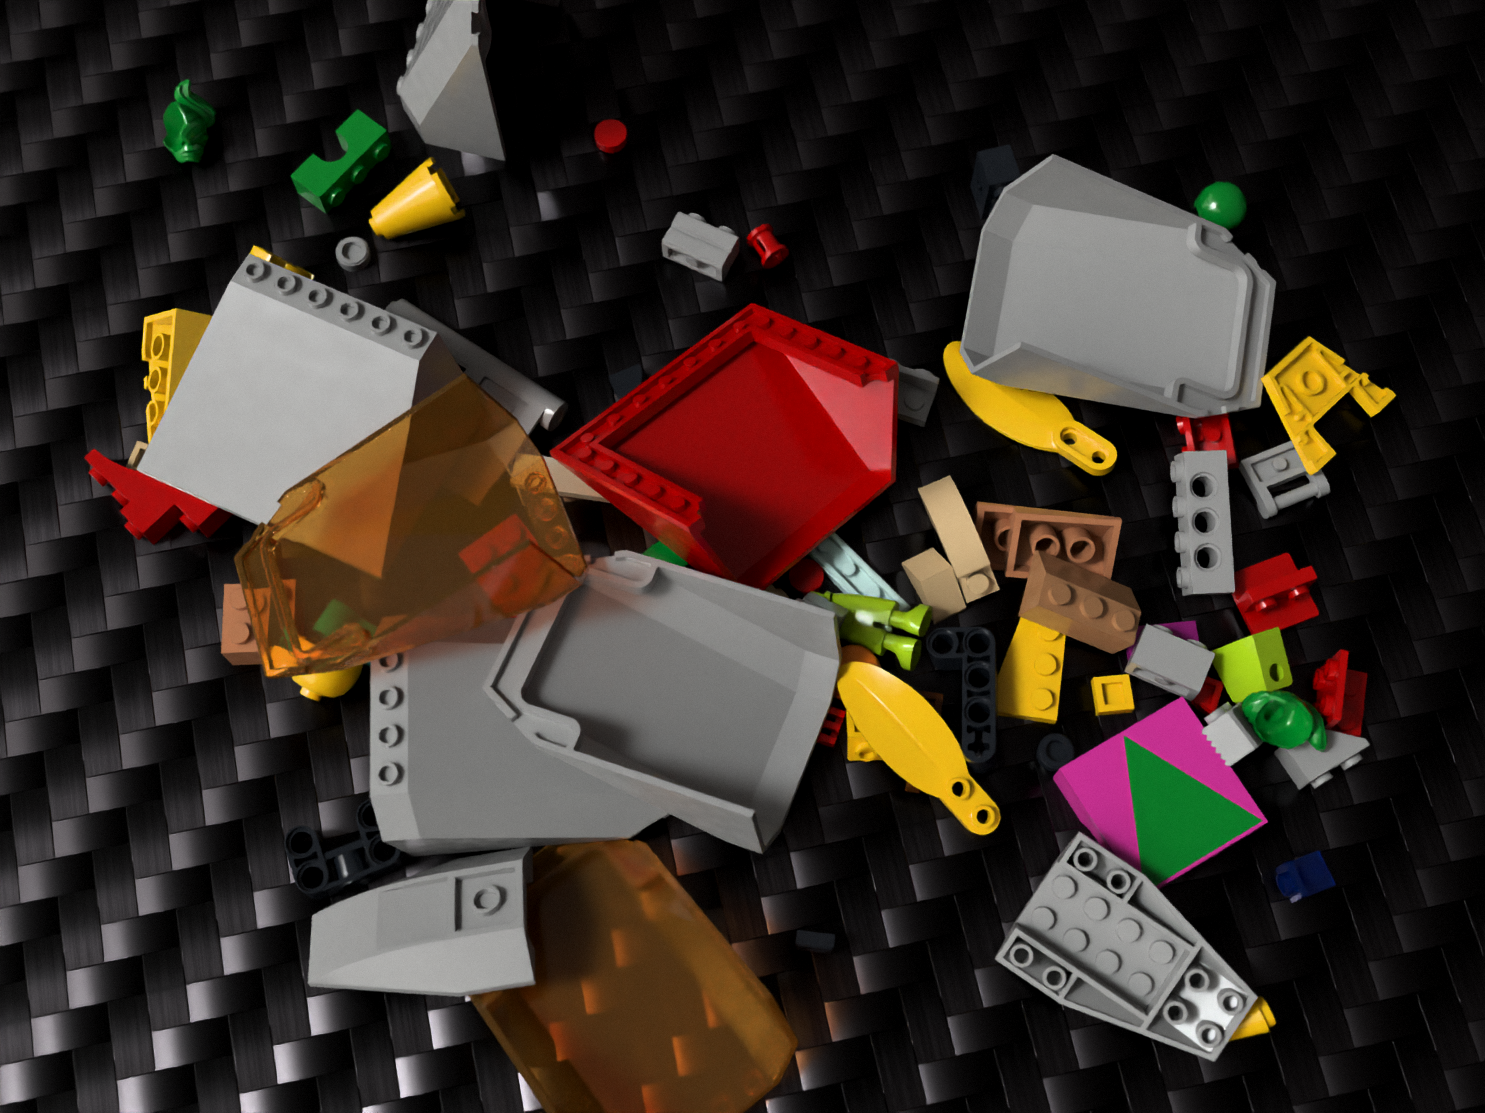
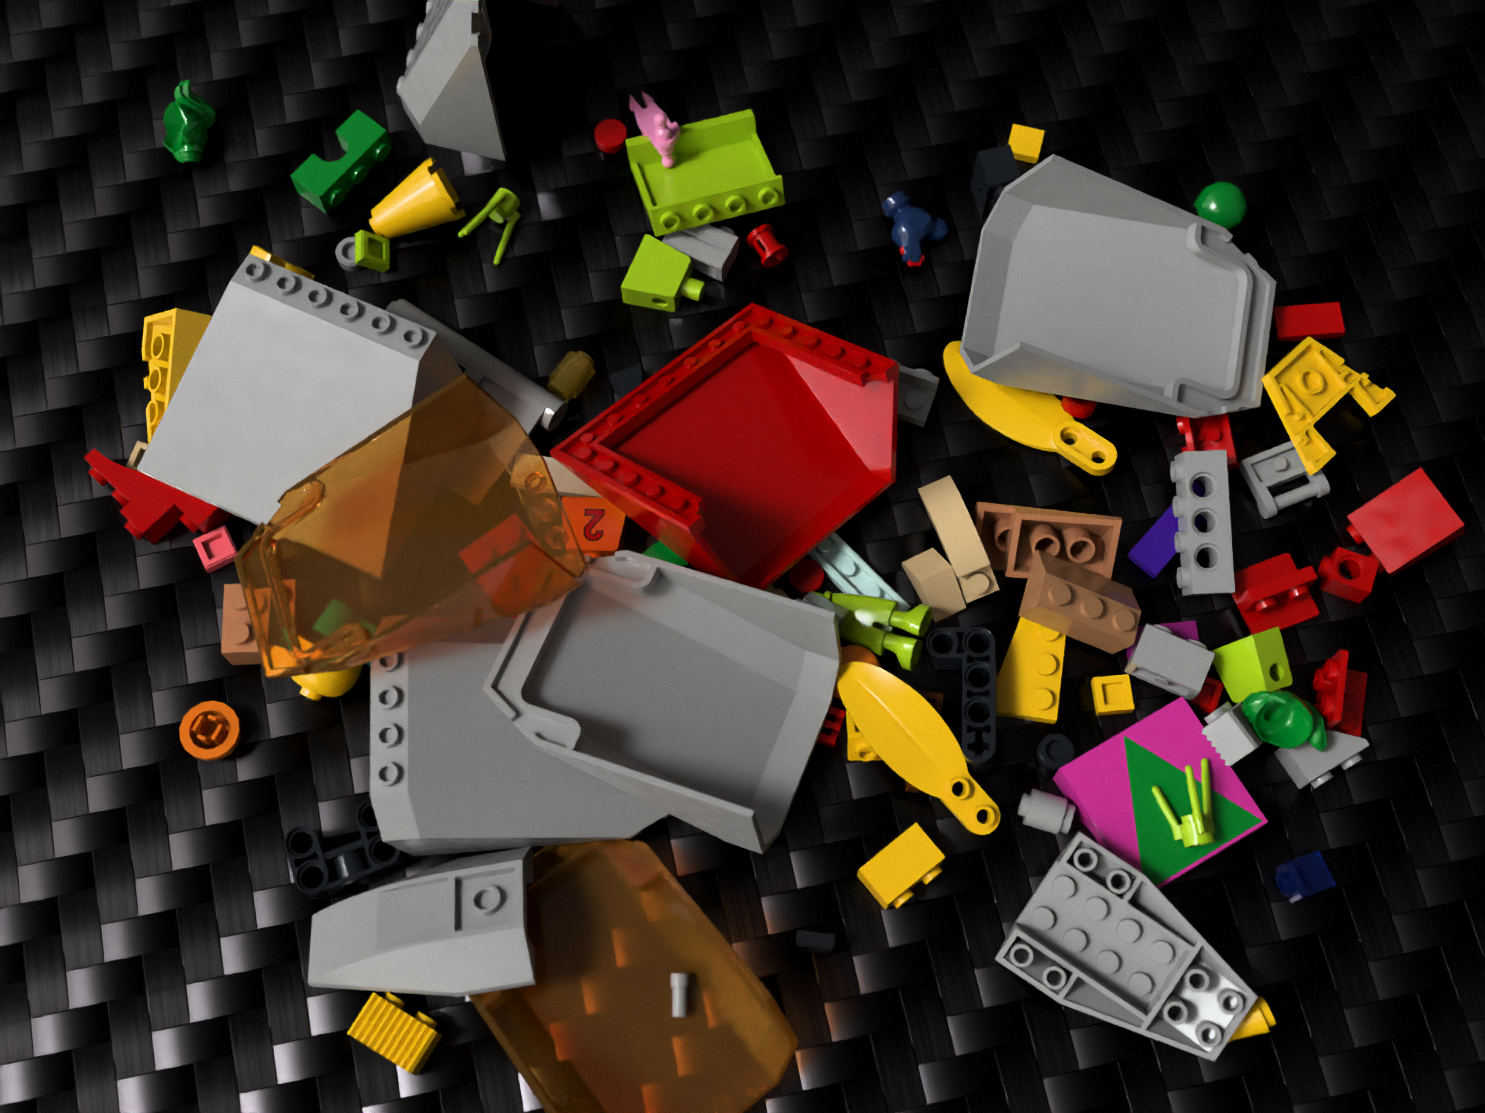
none -> orange piece [179,701,241,761]
none -> coral tile [193,525,241,573]
none -> yellow brick [347,992,442,1076]
none -> lime tile [355,230,390,273]
none -> lime plant [458,188,521,265]
none -> clear yellow brick [547,351,596,402]
none -> orange torso [562,497,630,560]
none -> lime torso [621,234,706,312]
none -> lime panel [625,109,785,237]
none -> bright pink piece [630,91,681,168]
none -> light grey piece [670,973,690,1017]
none -> yellow brick [857,823,945,910]
none -> dark blue animal [882,190,949,267]
none -> yellow tile [1008,124,1045,164]
none -> light grey brick [1018,788,1075,835]
none -> red tile [1061,396,1097,419]
none -> dark purple tile [1127,481,1206,579]
none -> lime plant [1152,758,1216,848]
none -> red tile [1271,302,1345,343]
none -> red brick [1317,547,1380,604]
none -> red slope [1346,467,1465,577]

